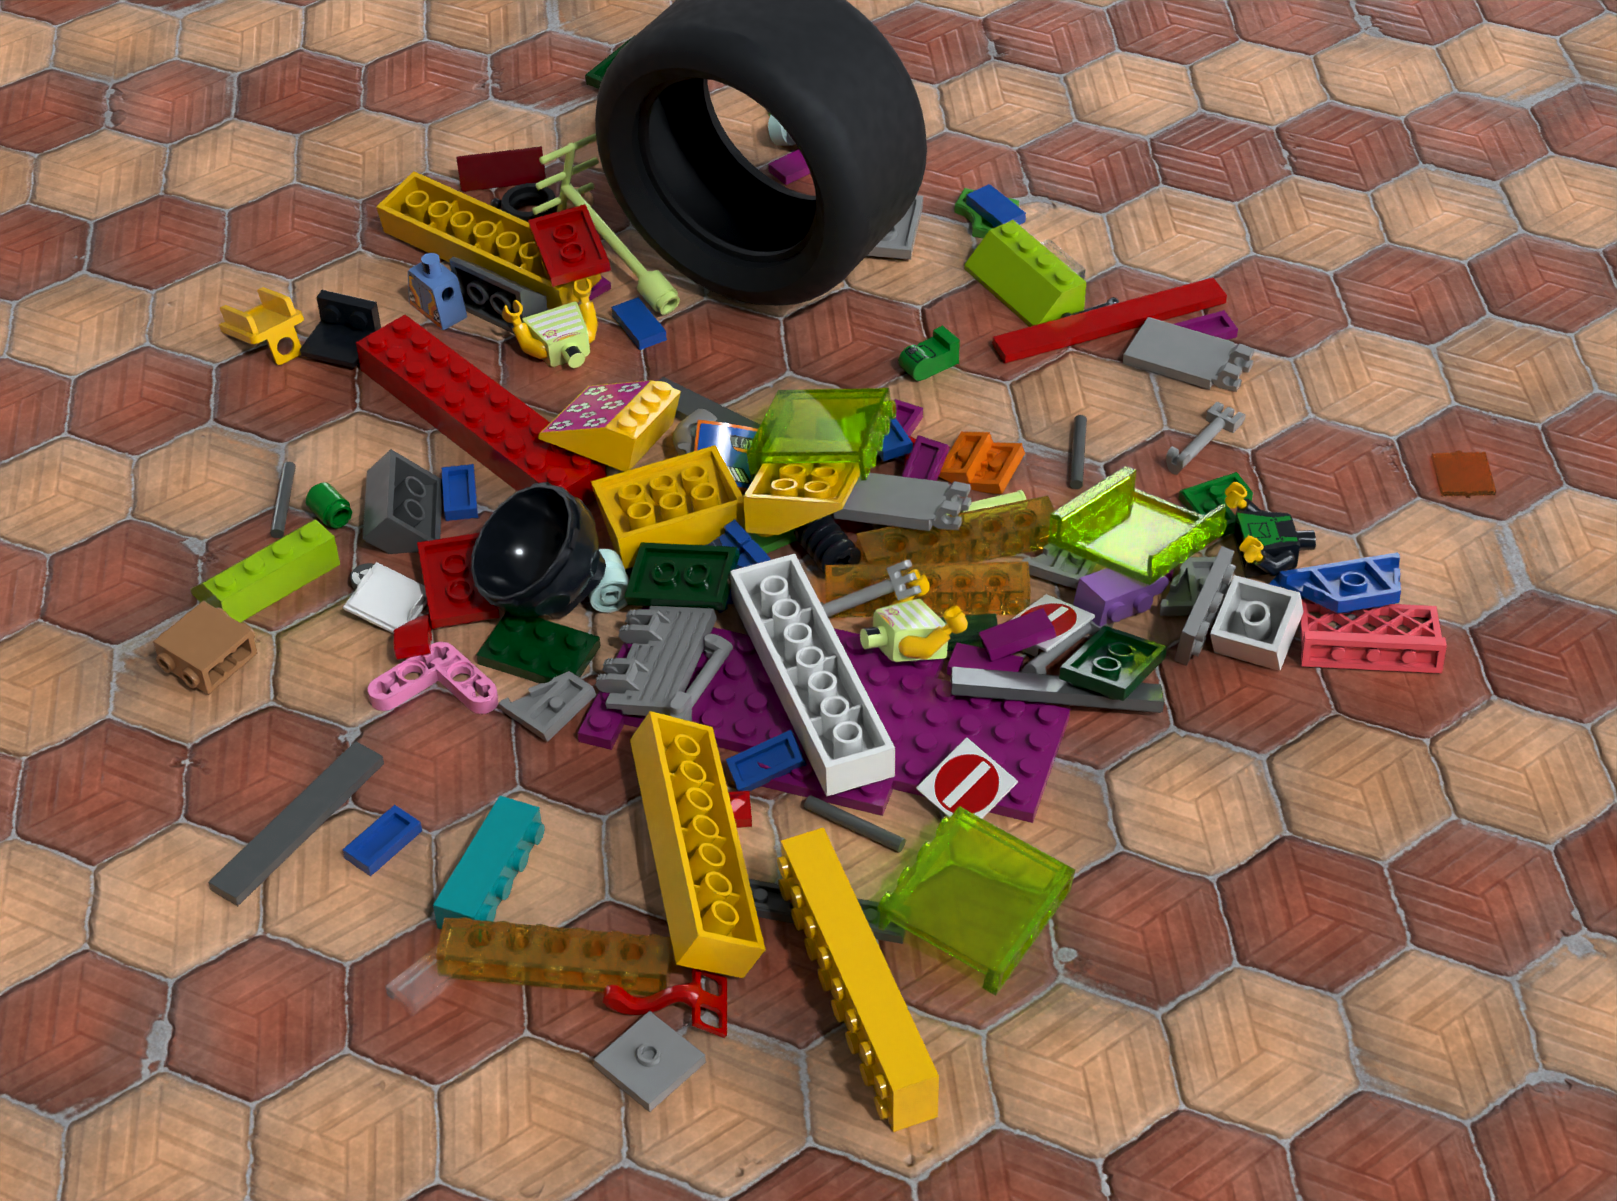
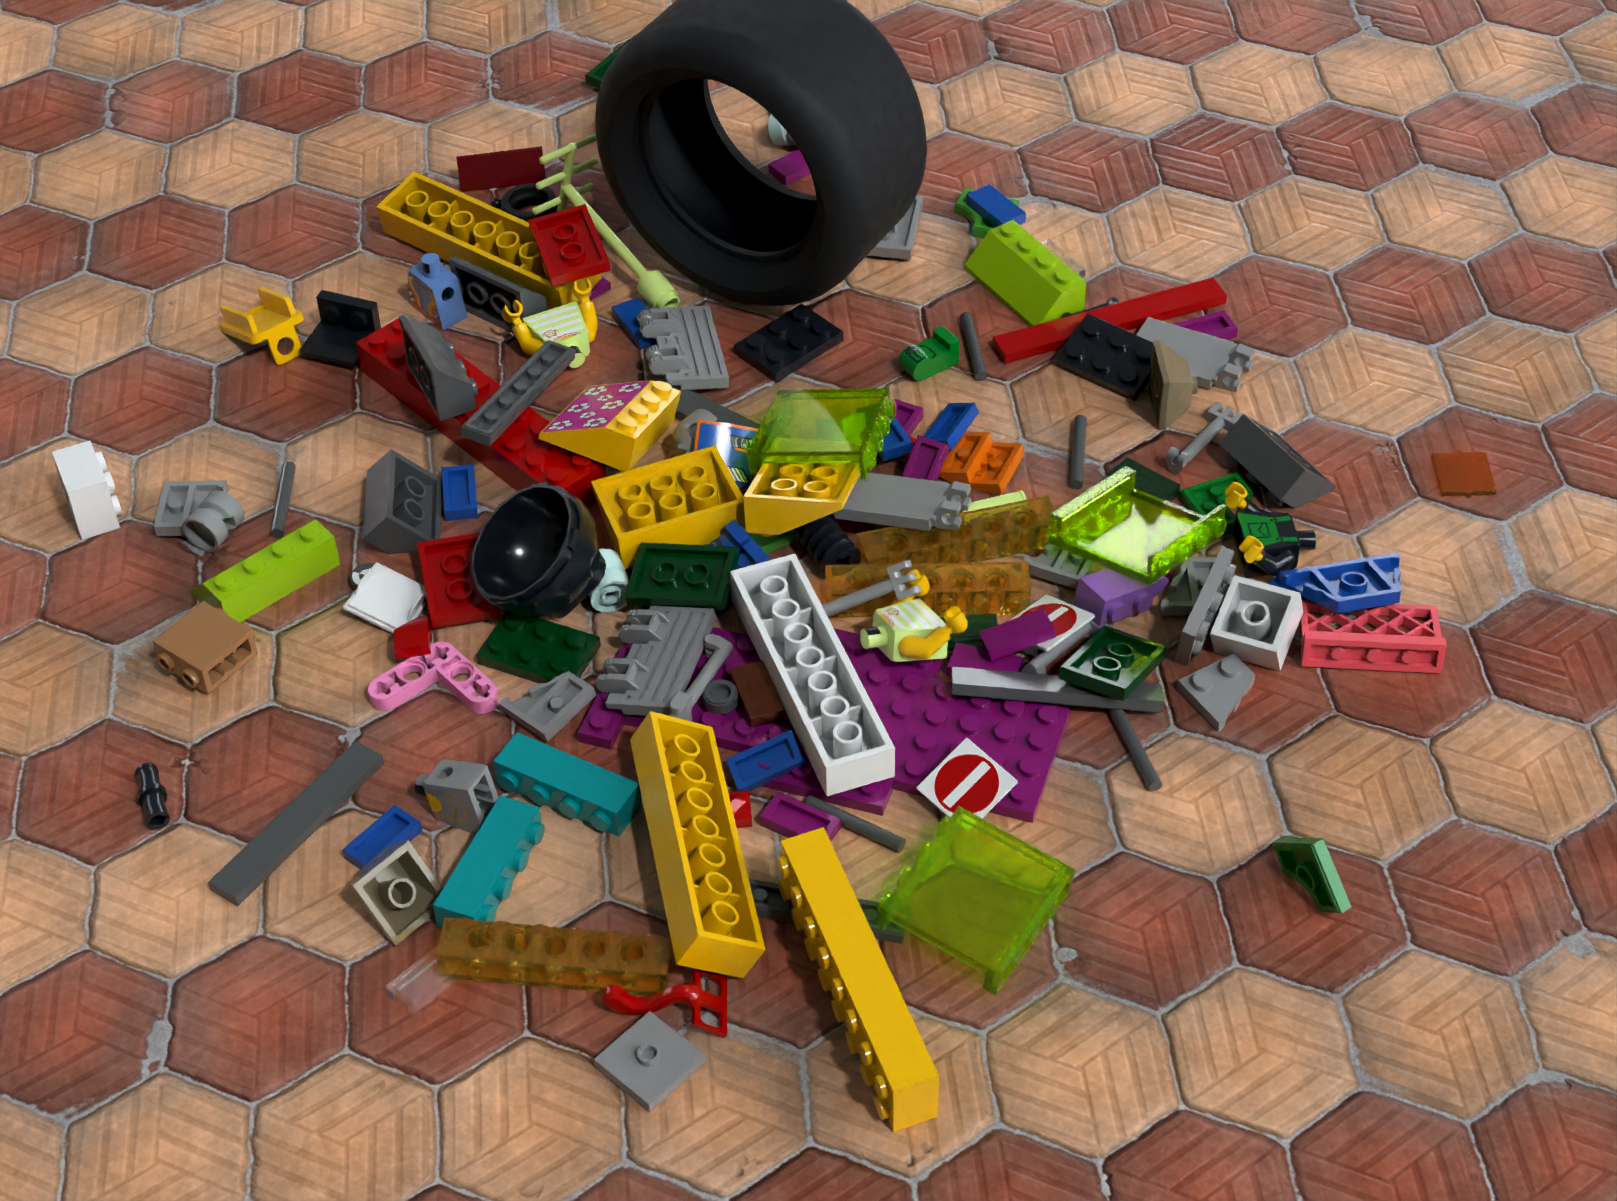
green brick [305,482,352,528] -> none
none -> white brick [52,441,122,540]
none -> black pin [135,763,170,829]
none -> light grey wing [154,480,229,536]
none -> light grey wheel [182,490,244,552]
none -> dark tan slope [350,840,443,946]
none -> dark grey slope [399,314,478,421]
none -> light grey torso [414,759,499,835]
none -> dark grey tile [460,340,576,447]
none -> teal brick [493,732,642,836]
none -> light grey hinge [637,306,729,390]
none -> dark grey tile [703,680,738,714]
none -> copper tile [729,660,785,727]
none -> black plate [734,303,844,383]
none -> magenta tile [759,792,841,842]
none -> blue tile [924,402,979,451]
none -> dark grey bar [960,312,987,381]
none -> black plate [1055,313,1153,401]
none -> clear green tile [1107,457,1180,512]
none -> dark grey bar [1109,709,1162,791]
none -> dark tan slope [1148,340,1197,430]
none -> light grey wing [1177,653,1255,732]
none -> dark grey slope [1219,414,1336,508]
none -> green tile [1273,837,1352,913]

